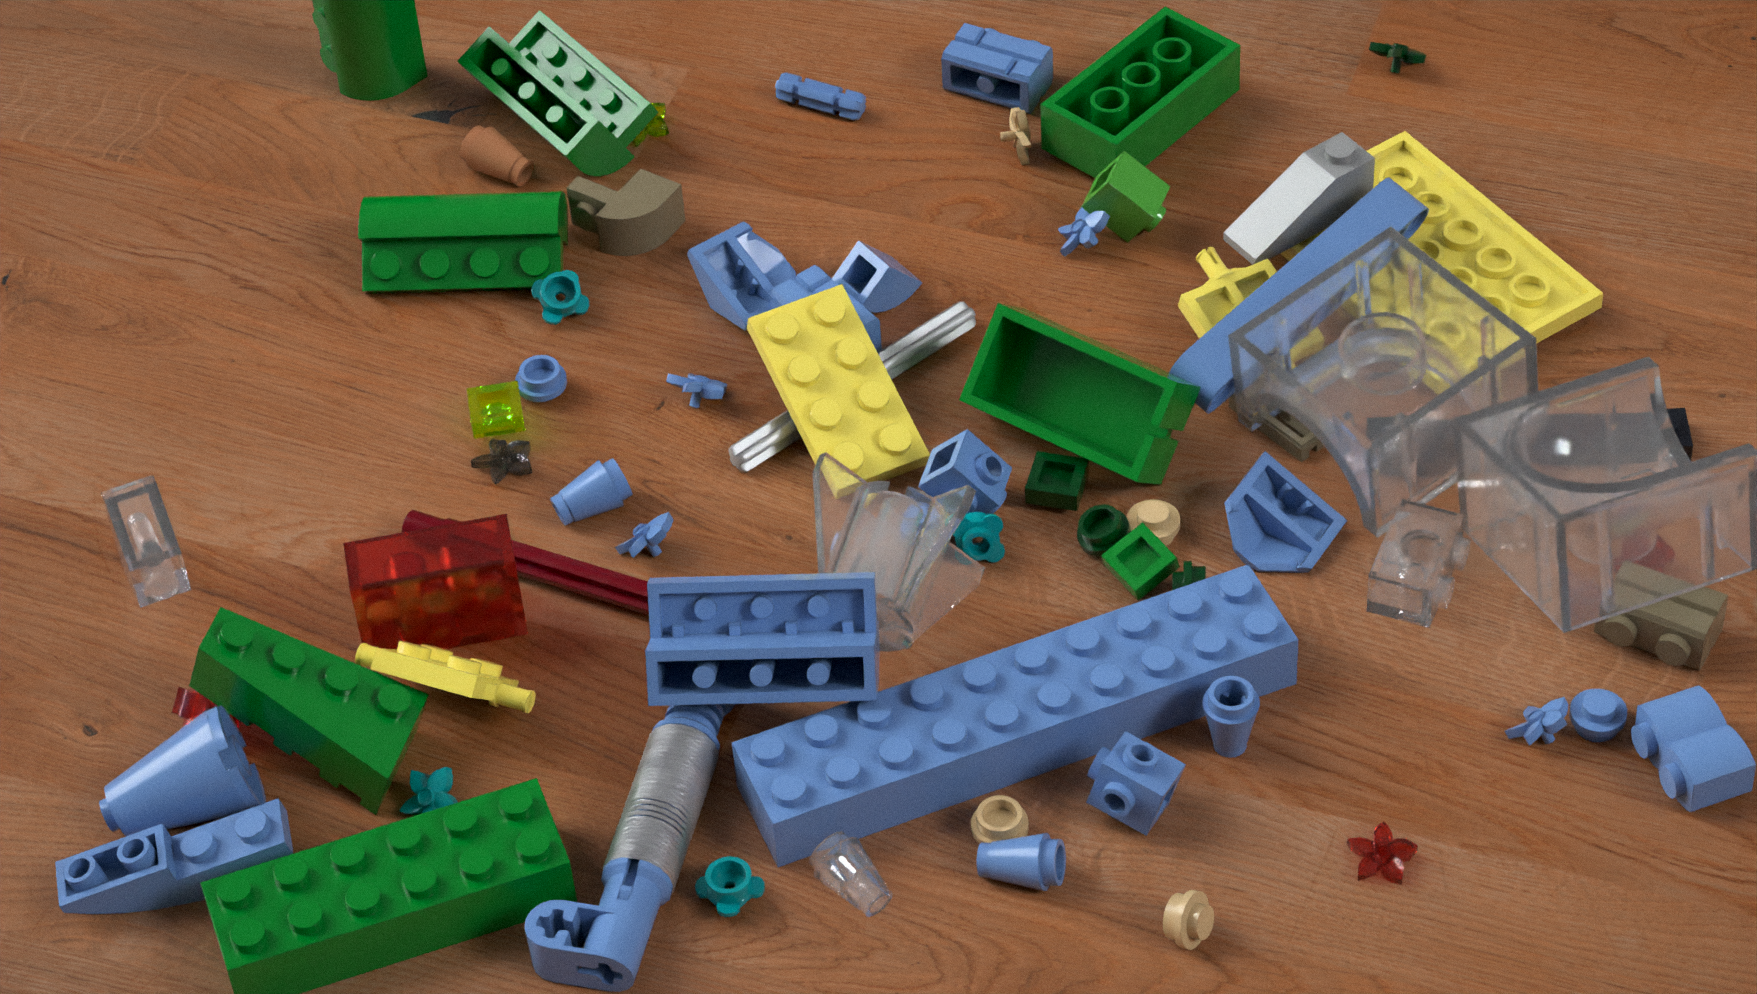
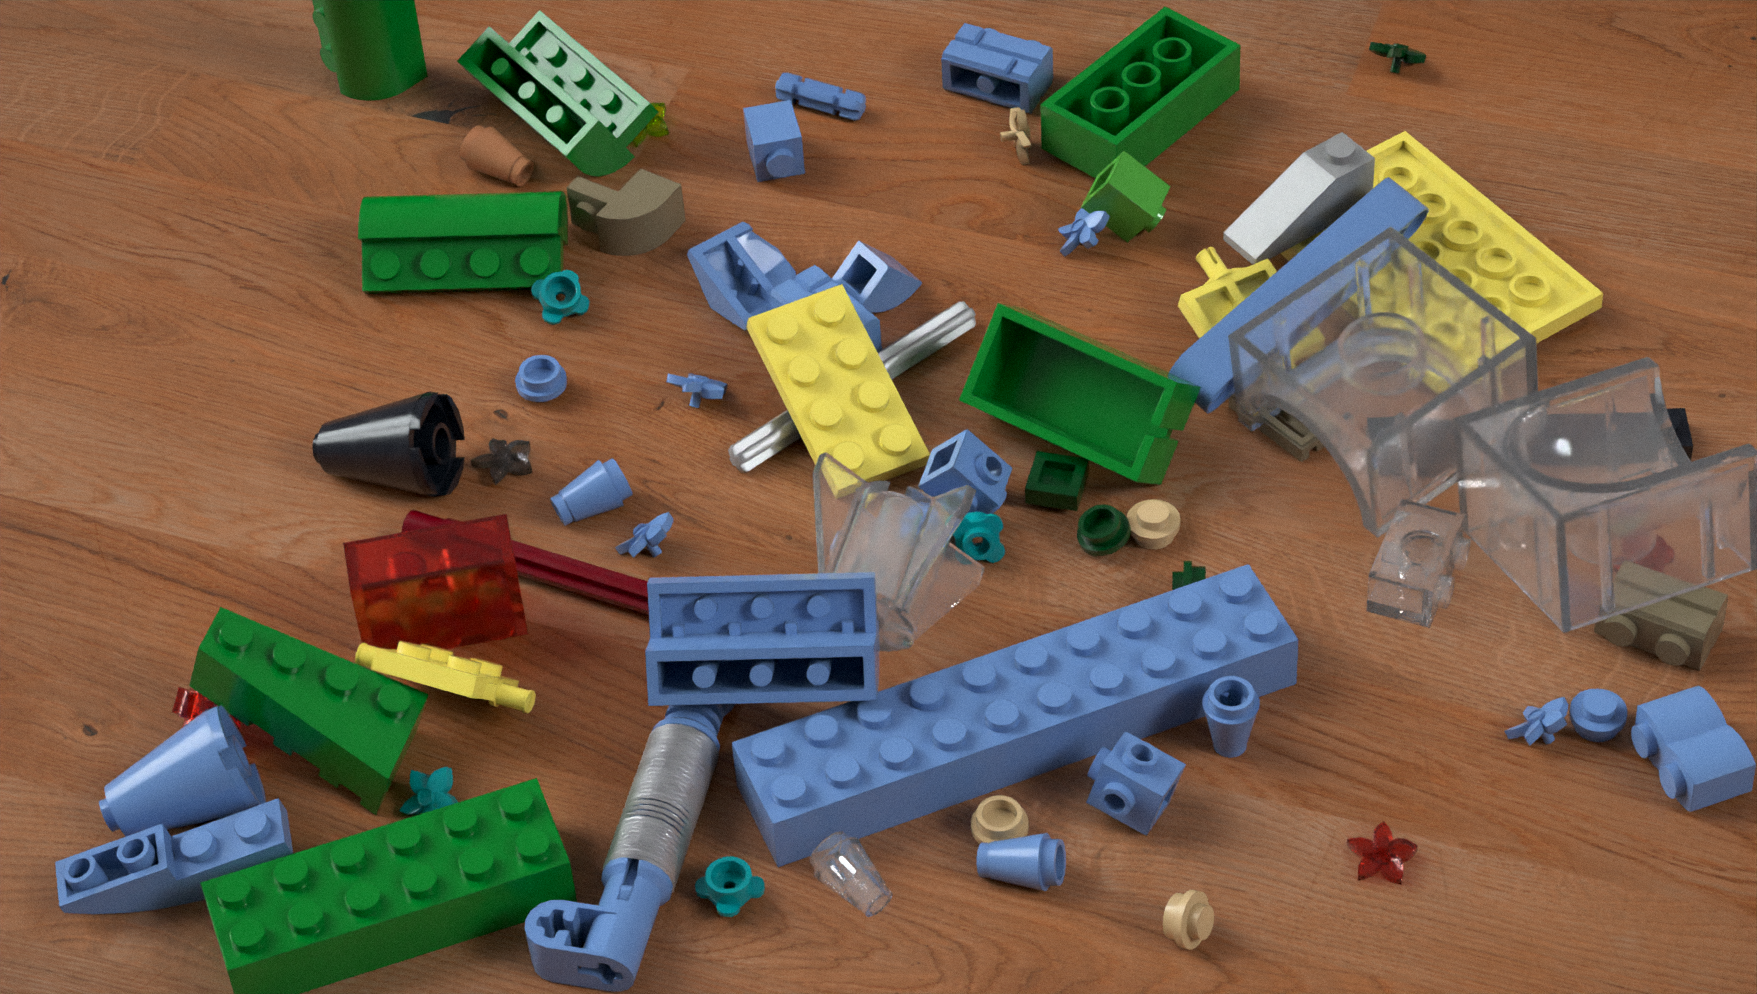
clear slope [101,475,191,608] -> none
clear neon green plate [466,380,525,439] -> none
green plate [1101,522,1180,600] -> none
medium blue slope [1224,451,1347,573] -> none
none -> black cone [312,391,465,497]
none -> medium blue brick [743,100,805,182]

